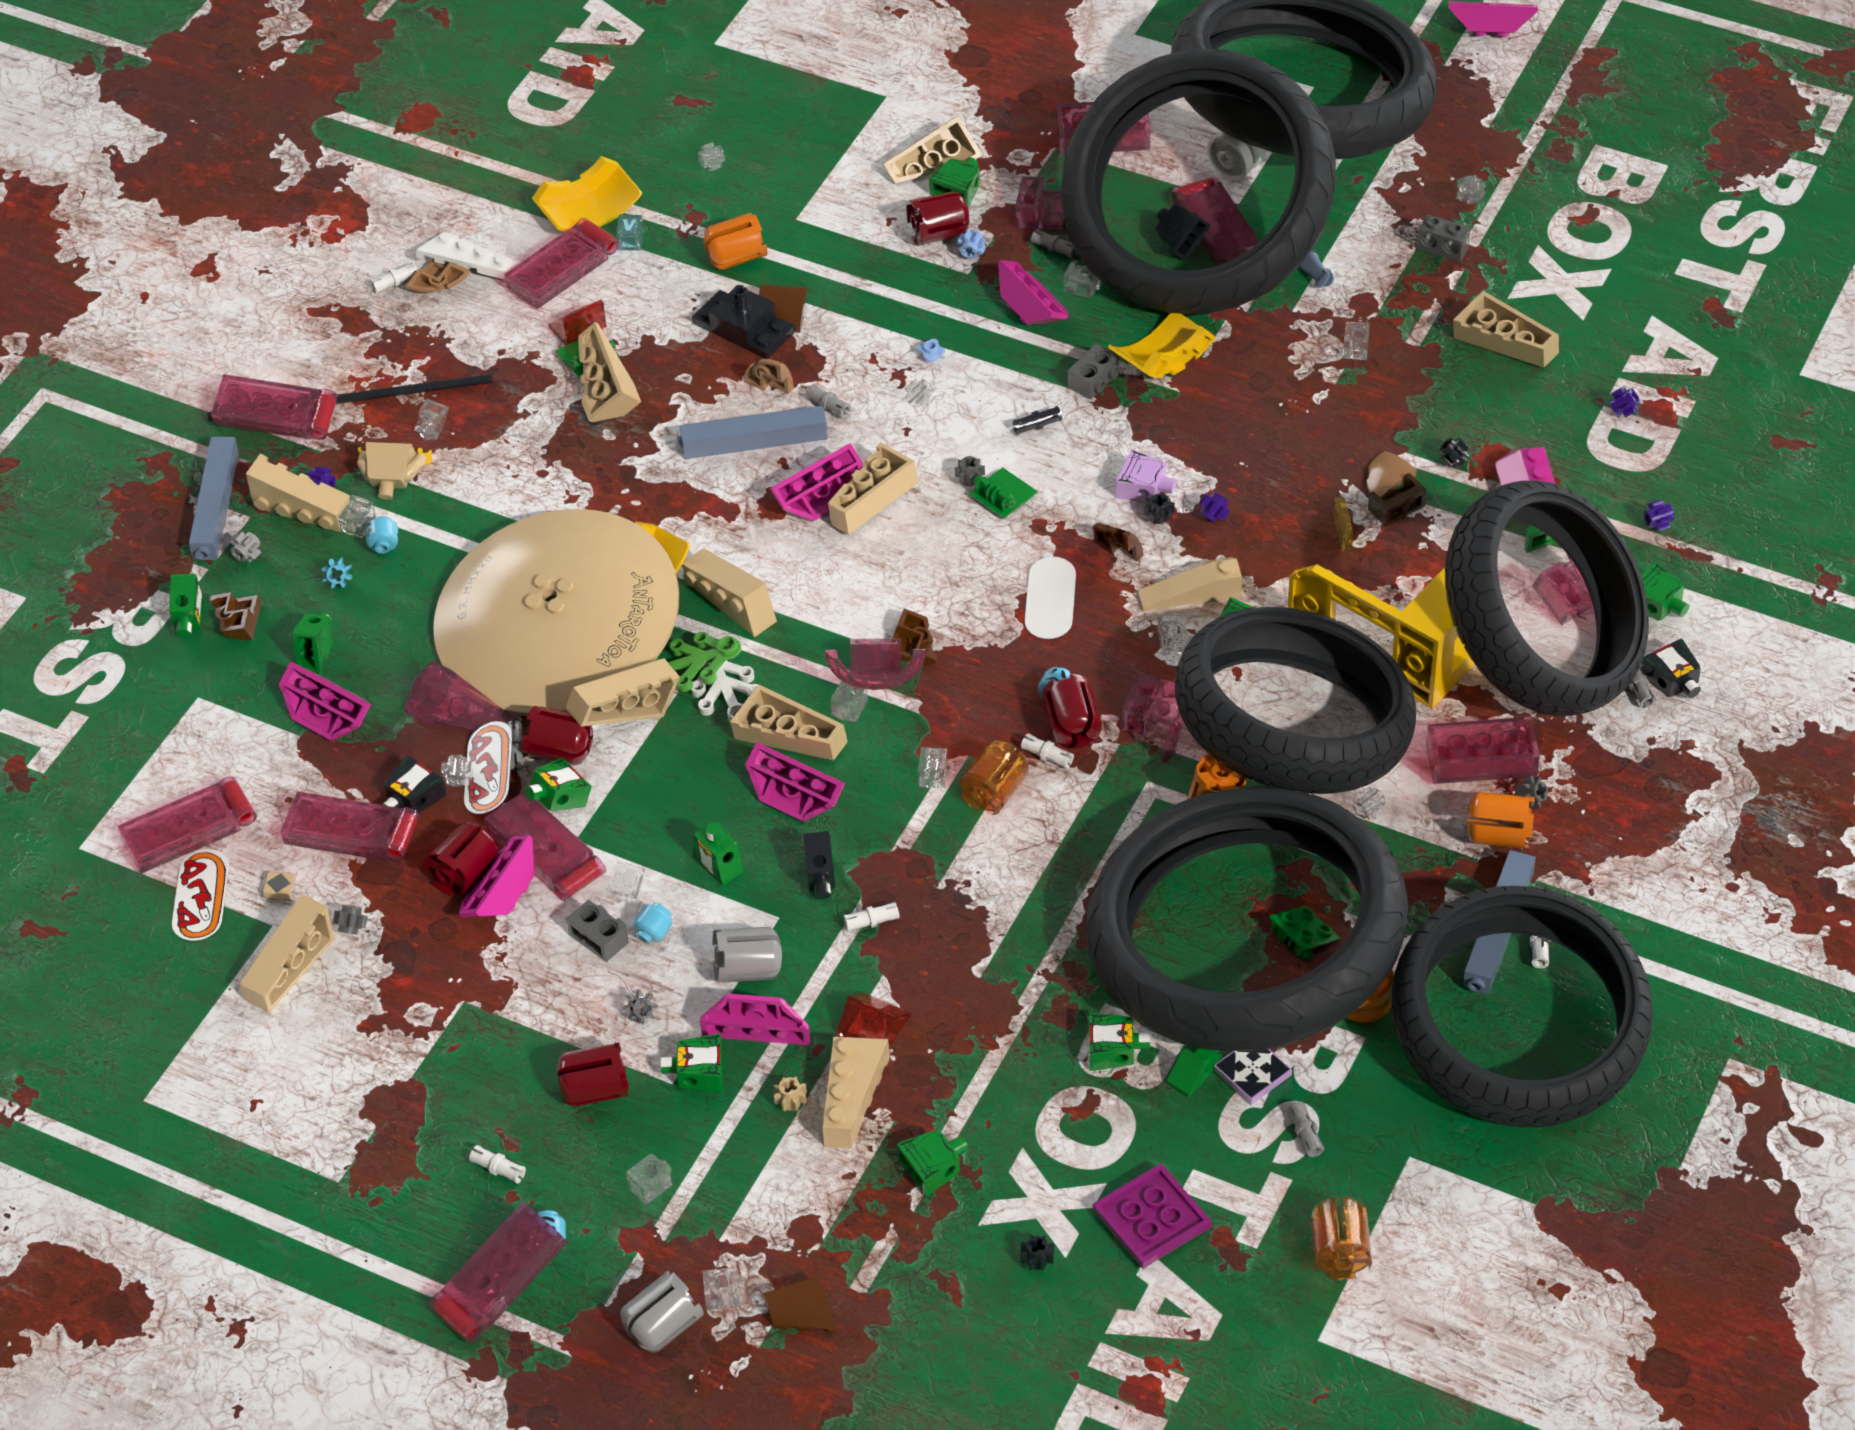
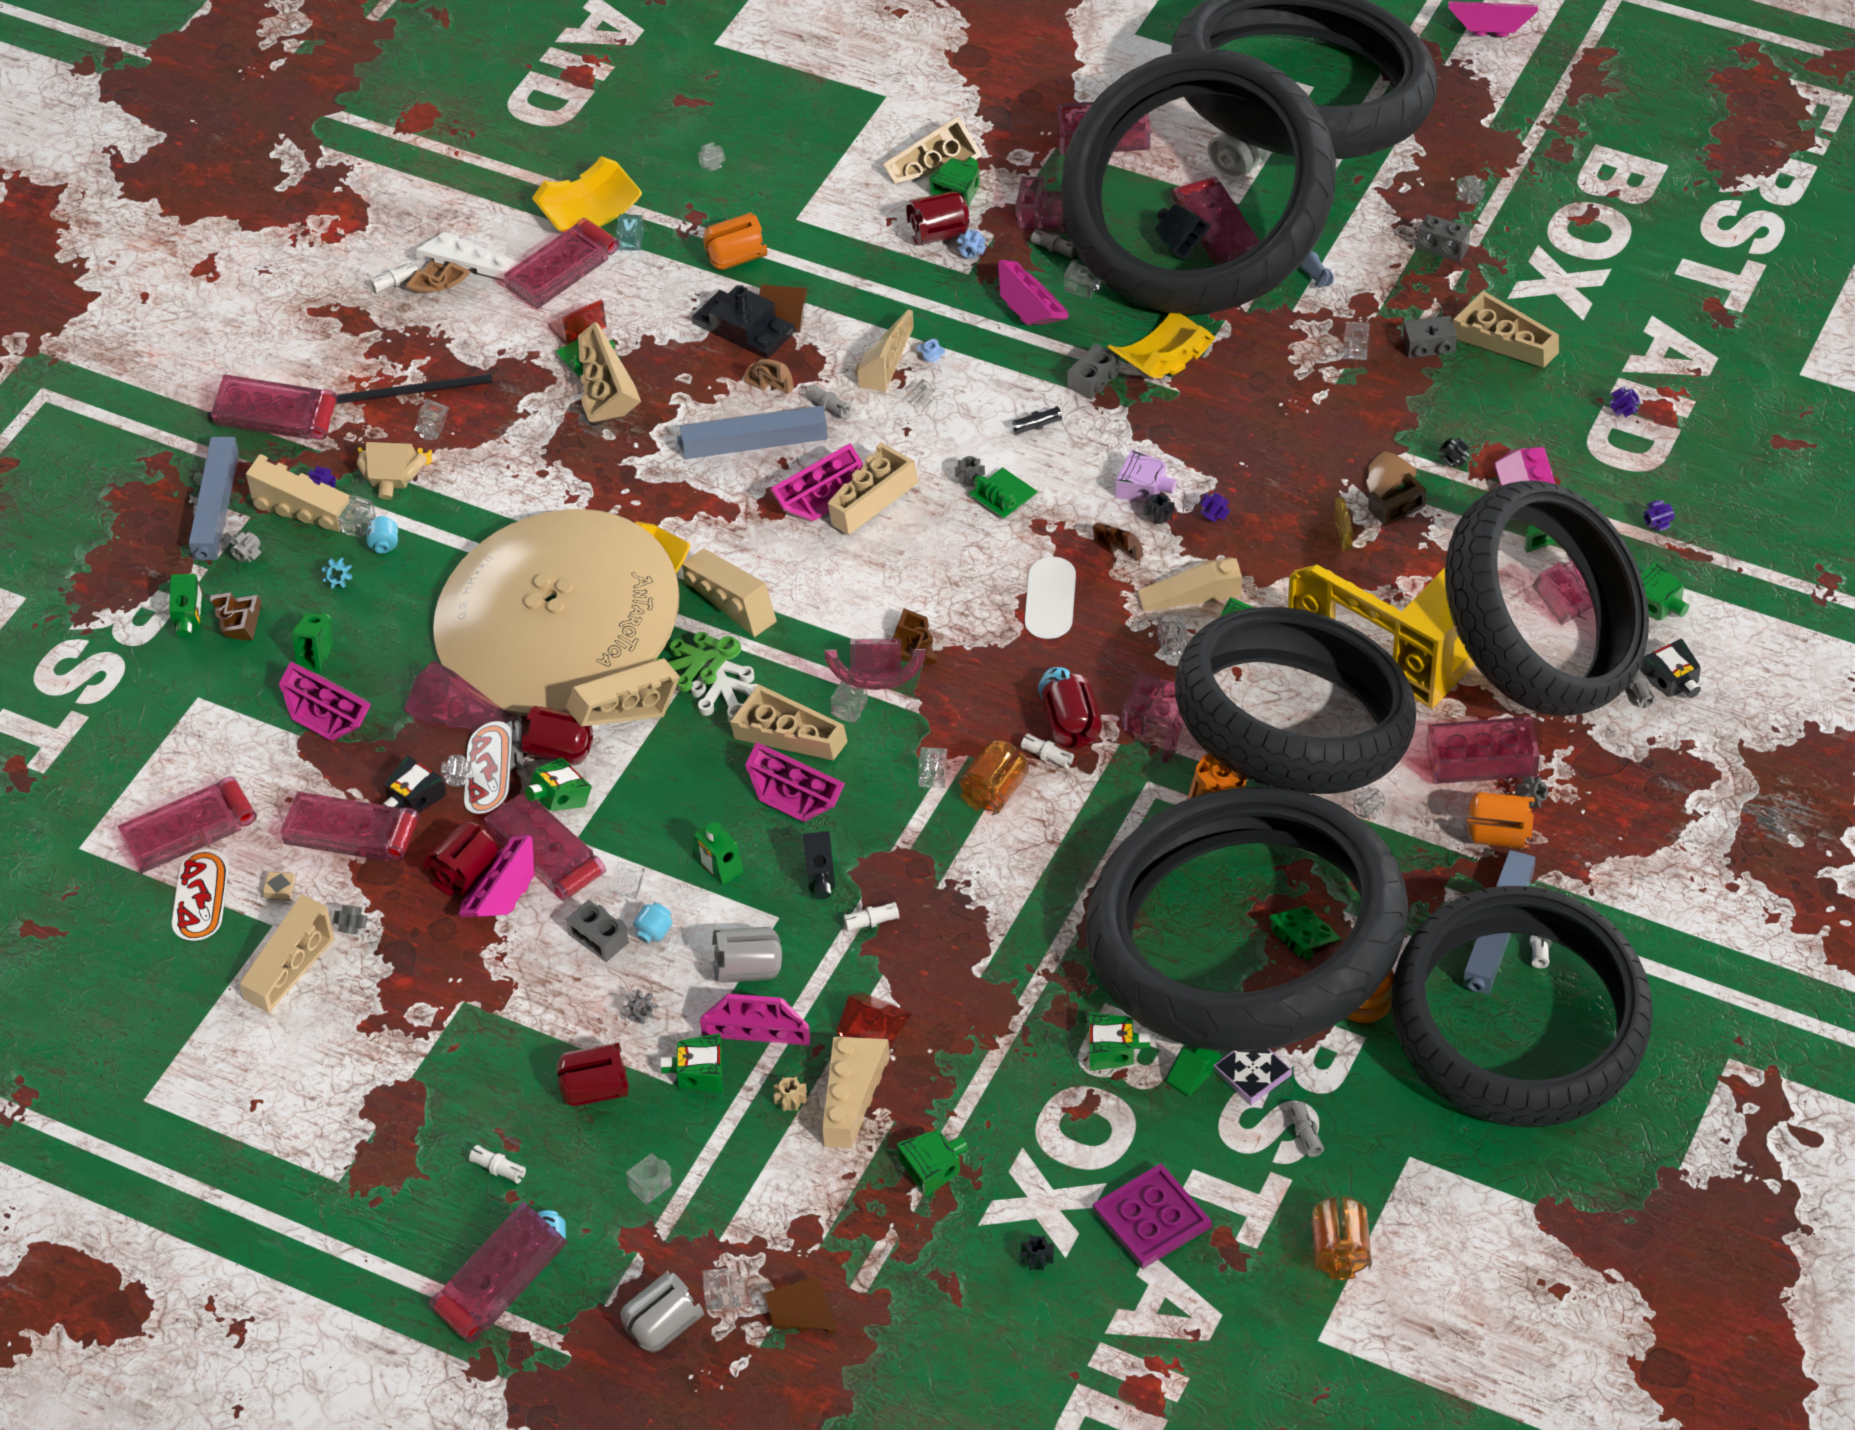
none -> tan wedge [855,310,914,392]
none -> dark grey brick [1403,316,1457,358]

